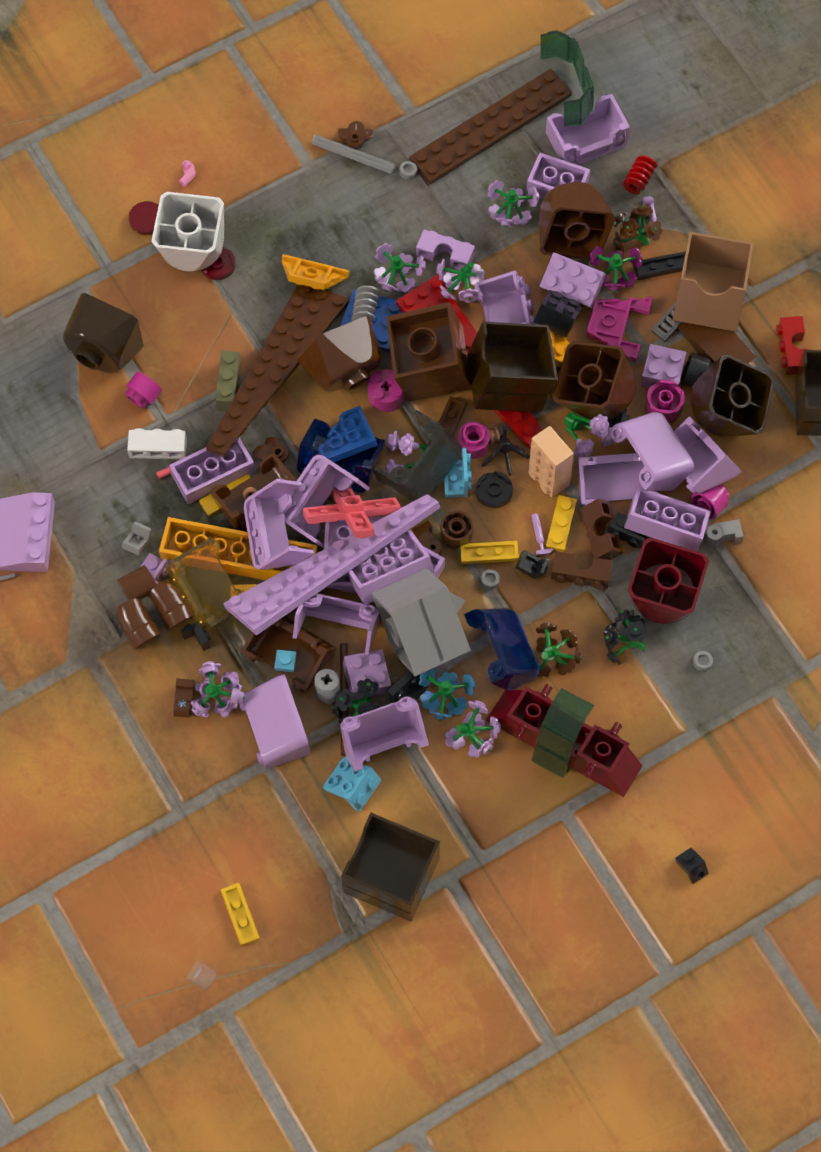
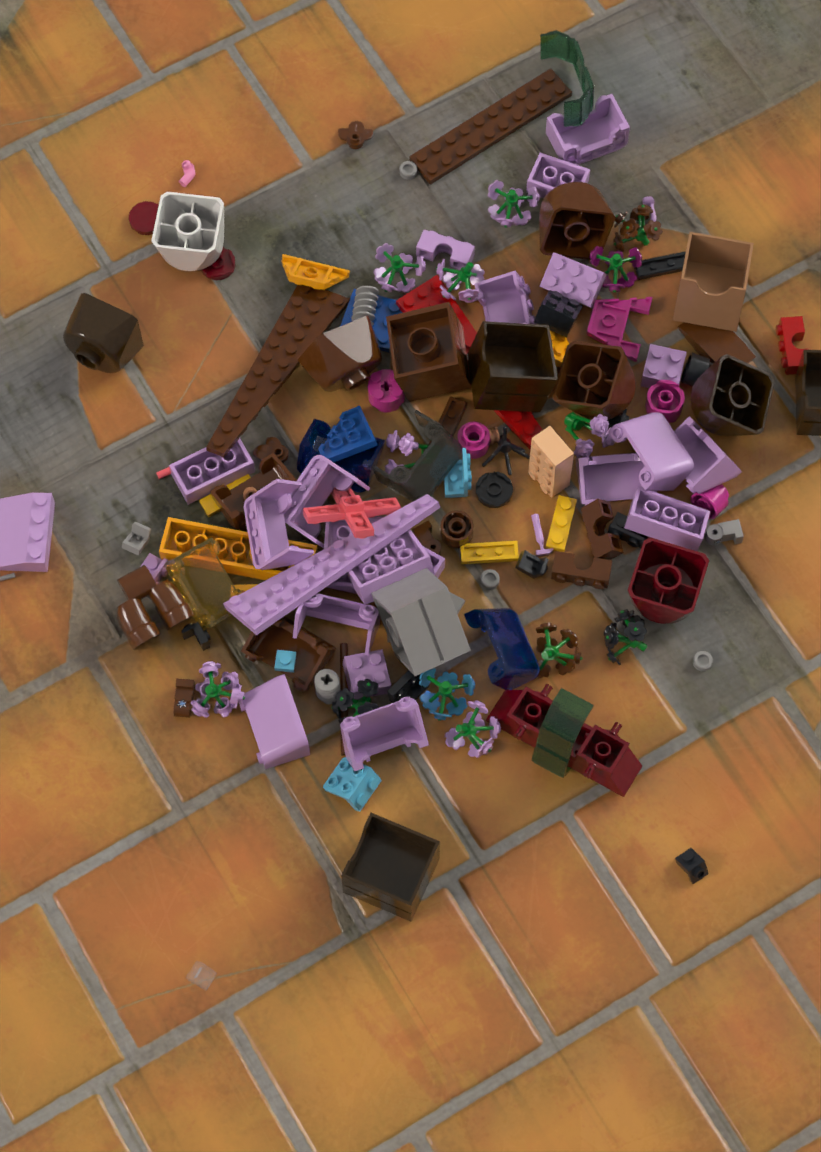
dark pink piece [125,371,163,408] -> none
white brick [127,428,187,459] -> none
olive brick [215,351,241,411] -> none
yellow tile [220,883,260,947] -> none
light grey axle [312,135,395,173] -> none
red piece [623,155,658,195] -> none
flat silver slope [651,303,683,342] -> none

